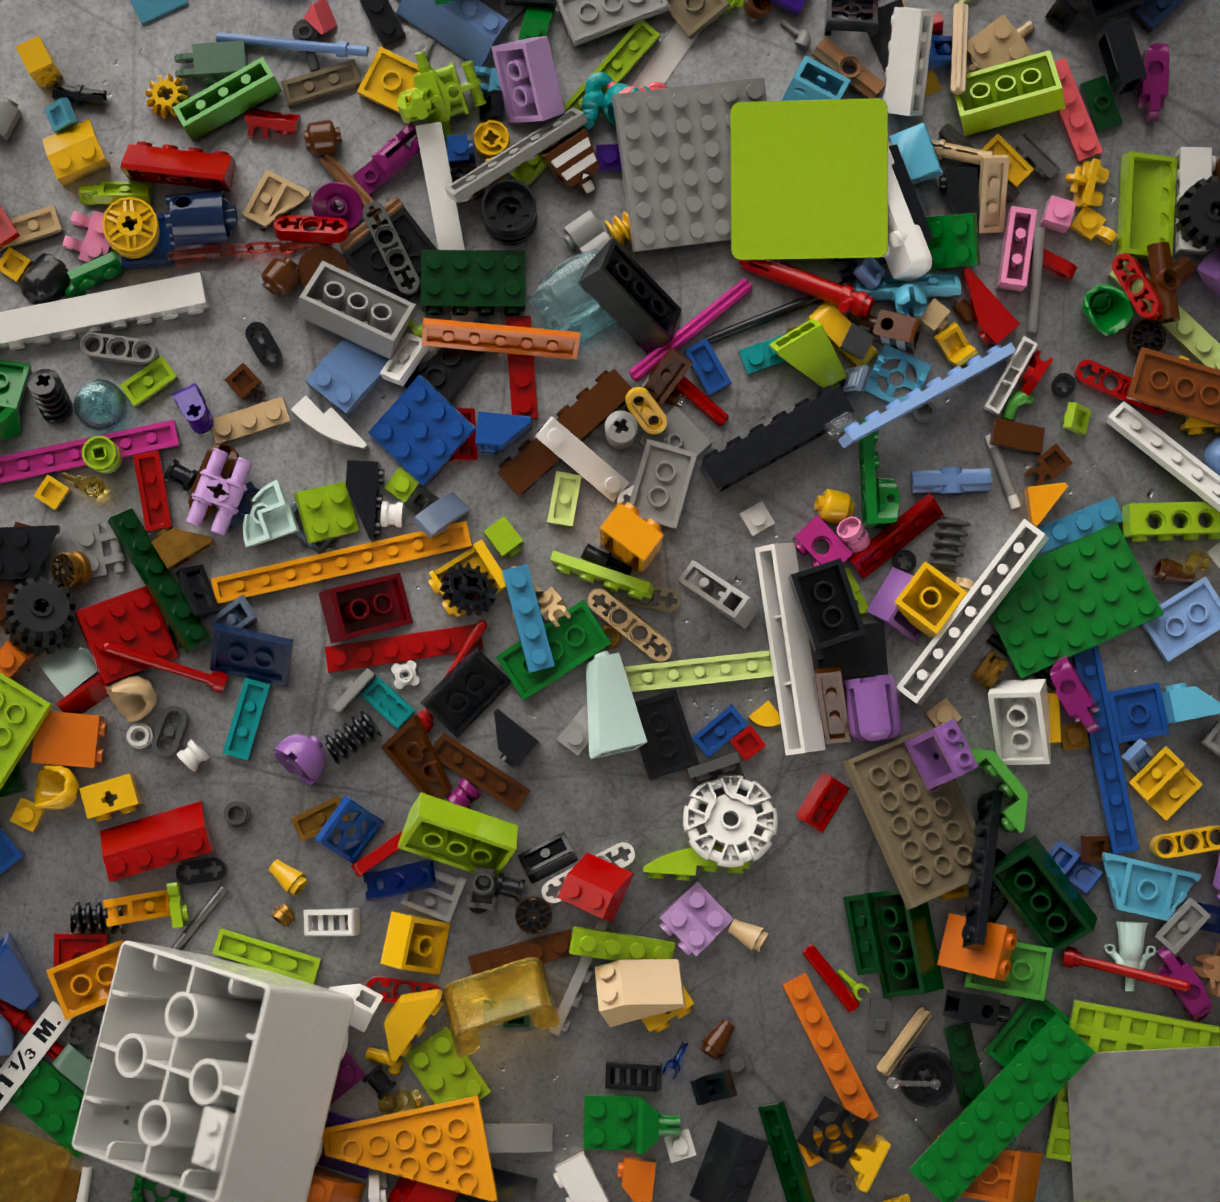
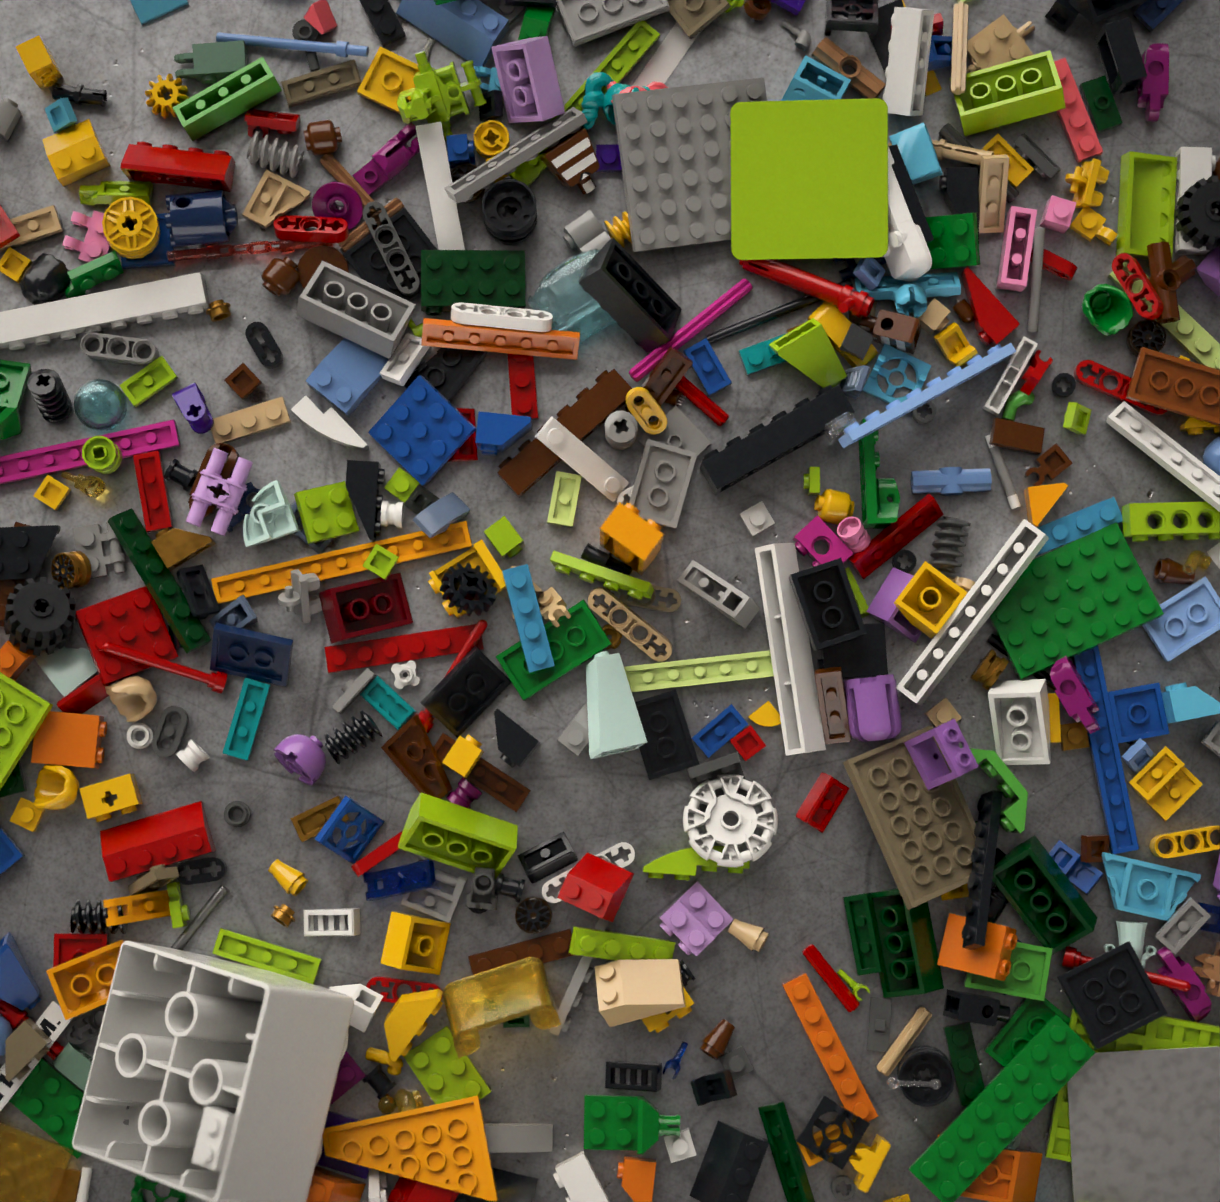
none -> dark tan slope [5,1018,52,1082]
none -> dark tan plate [128,864,179,896]
none -> pearl gold plate [206,300,231,322]
none -> light grey piece [247,131,304,178]
none -> light grey hips [278,569,322,623]
none -> lime plate [363,544,399,580]
none -> yellow brick [442,735,484,778]
none -> white beam [450,303,553,332]
none -> black bush [680,960,696,986]
none -> lime plate [803,467,820,496]
none -> black plate [1057,941,1167,1050]

